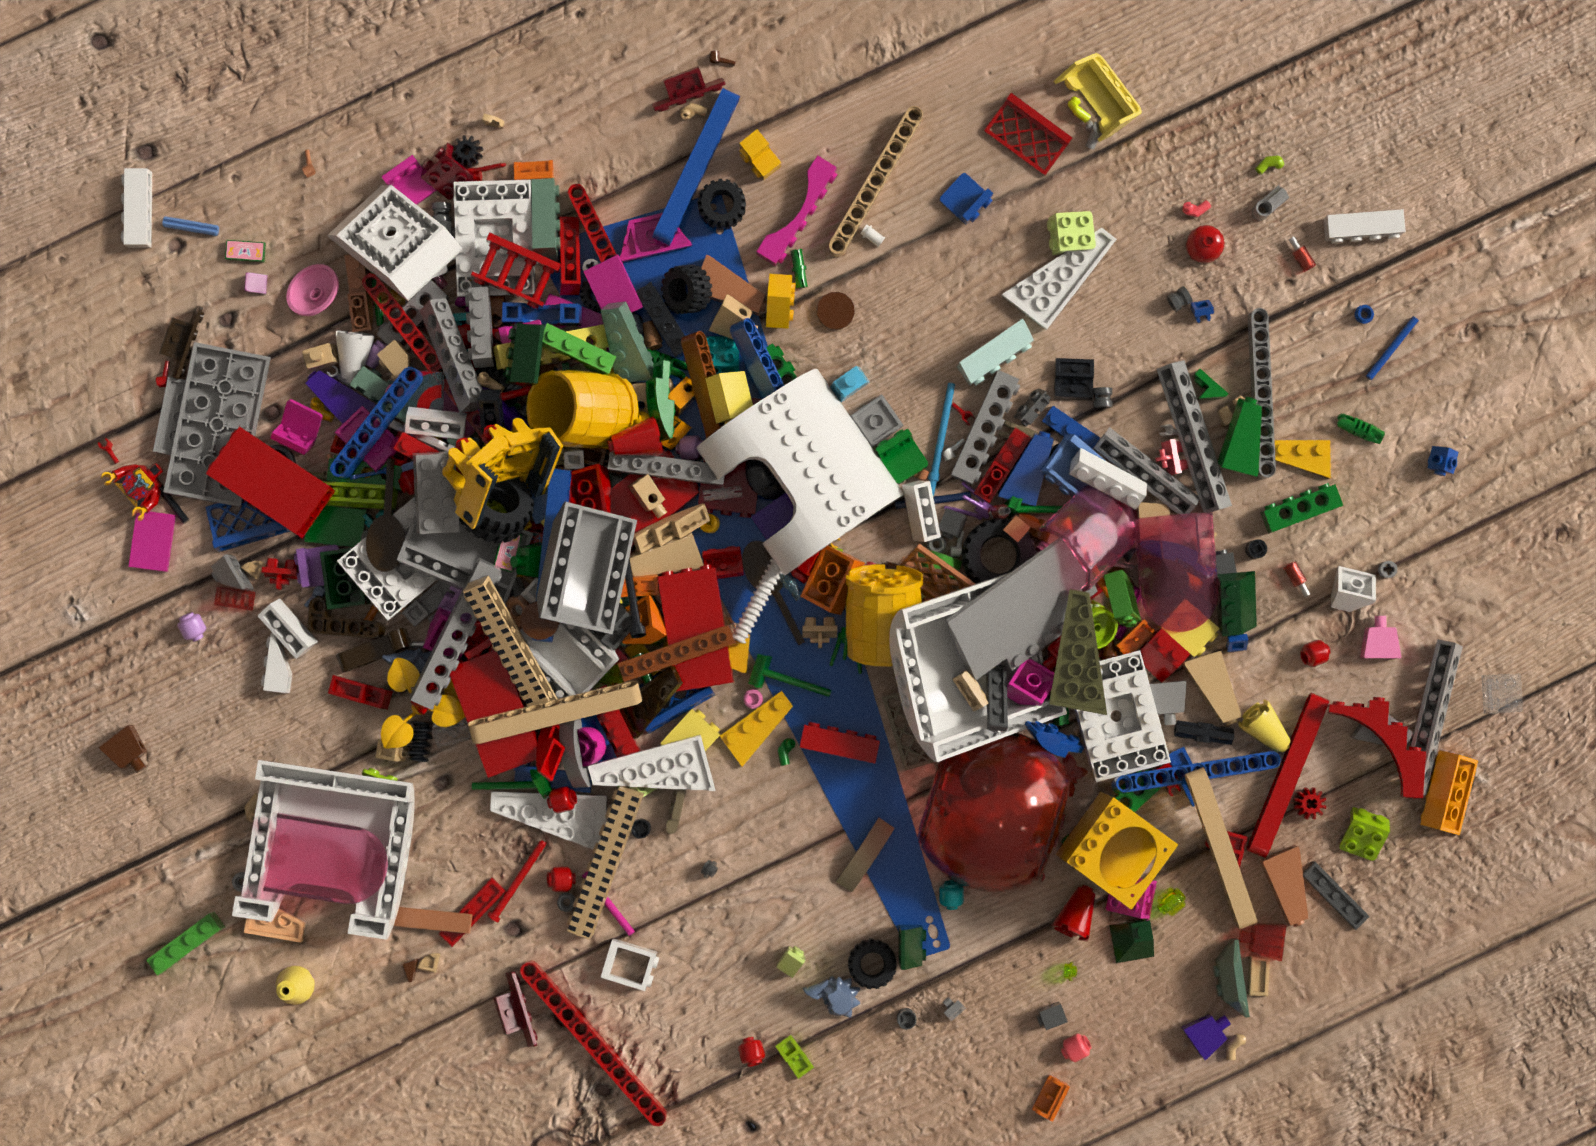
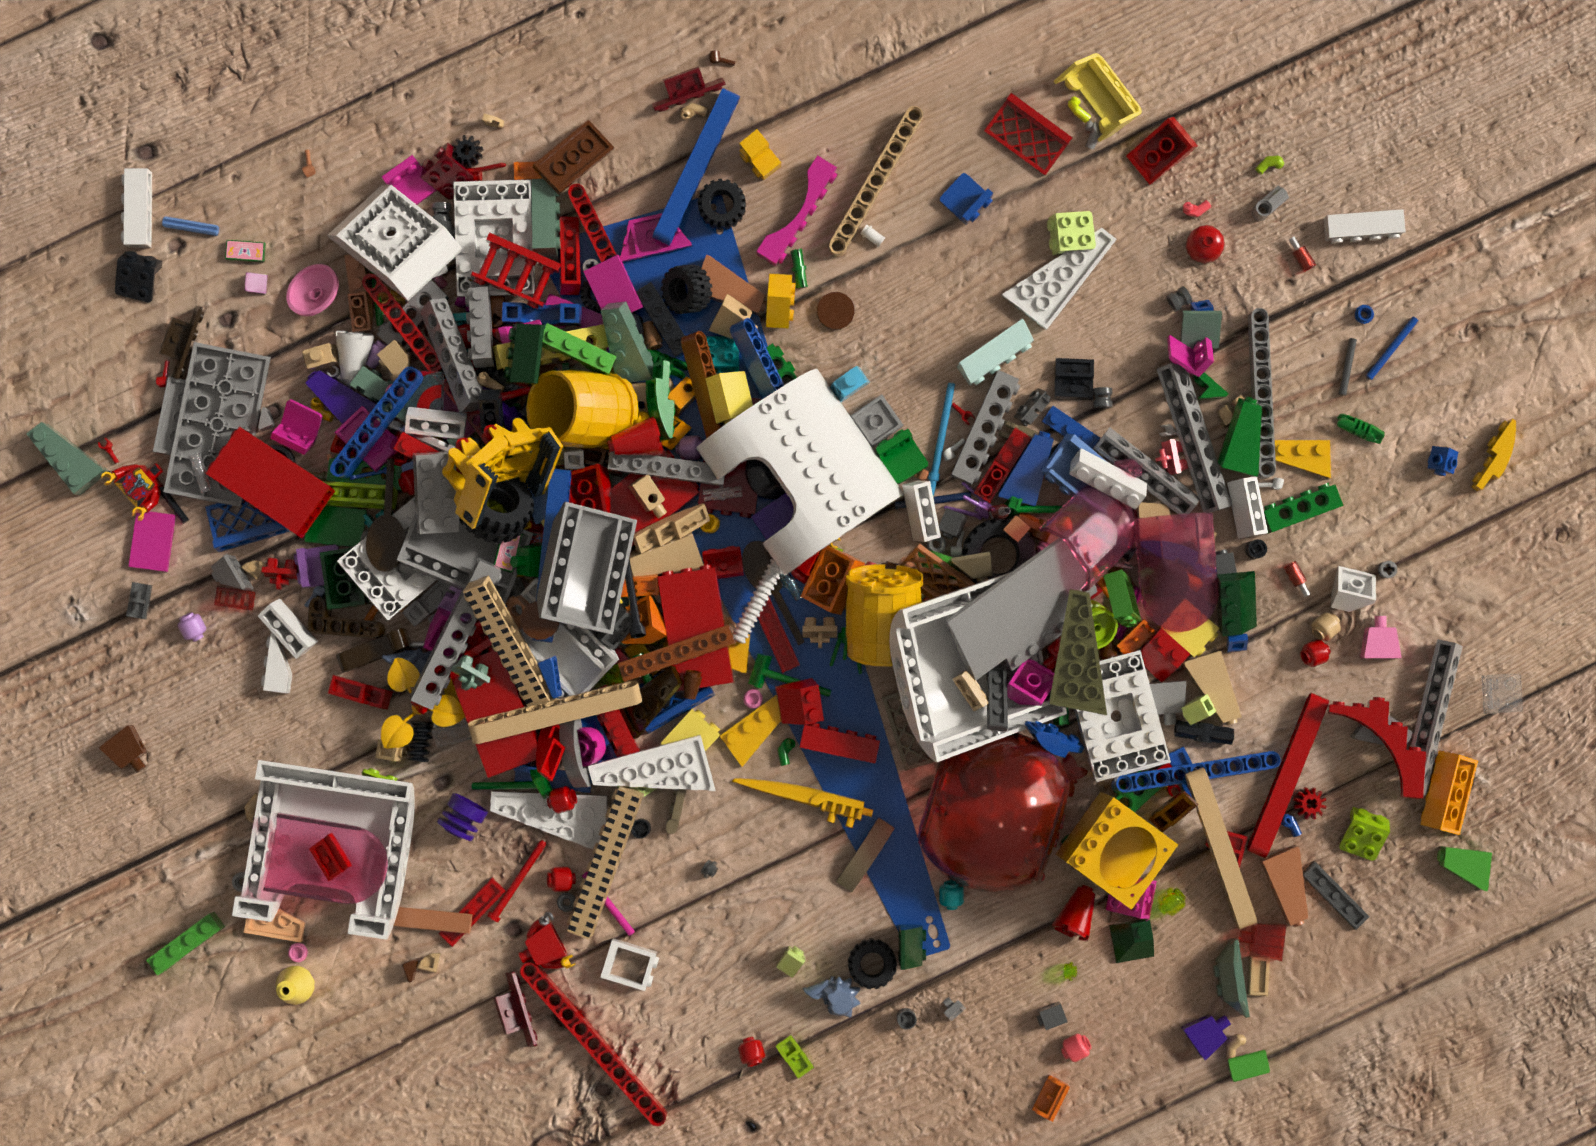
light yellow cone [1238,700,1291,753] -> none
none -> sand green wedge [26,422,110,495]
none -> black bracket [115,251,162,303]
none -> dark grey hips [126,582,153,619]
none -> clear pin [189,453,212,493]
none -> light grey slope [258,407,275,432]
none -> bright pink plate [288,943,308,962]
none -> red plate [309,833,352,882]
none -> dark purple wheel [437,793,488,841]
none -> sand green hips [451,655,491,690]
none -> red torso [518,912,575,969]
none -> reddish brown plate [533,120,615,195]
none -> blue slope [538,656,562,699]
none -> reddish brown cone [683,670,703,699]
none -> yellow piece [732,778,873,828]
none -> red tile [757,596,800,673]
none -> red slope [775,678,824,725]
none -> dark tan slope [949,552,992,582]
none -> clear pink arm [1114,459,1142,478]
none -> red slope [1126,117,1198,185]
none -> reddish brown slope [1149,791,1198,833]
none -> dark pink bracket [1167,335,1214,377]
none -> sand green tile [1180,311,1222,348]
none -> yellowish green slope [1181,694,1216,725]
none -> white brick [1227,477,1268,539]
none -> bright green slope [1228,1050,1270,1082]
none -> white hand [1258,477,1284,490]
none -> blue arm [1281,814,1302,837]
none -> tan head [1312,613,1341,641]
none -> dark grey bar [1339,338,1357,396]
none -> bright green slope [1437,846,1492,891]
none -> yellow slope [1471,418,1516,491]

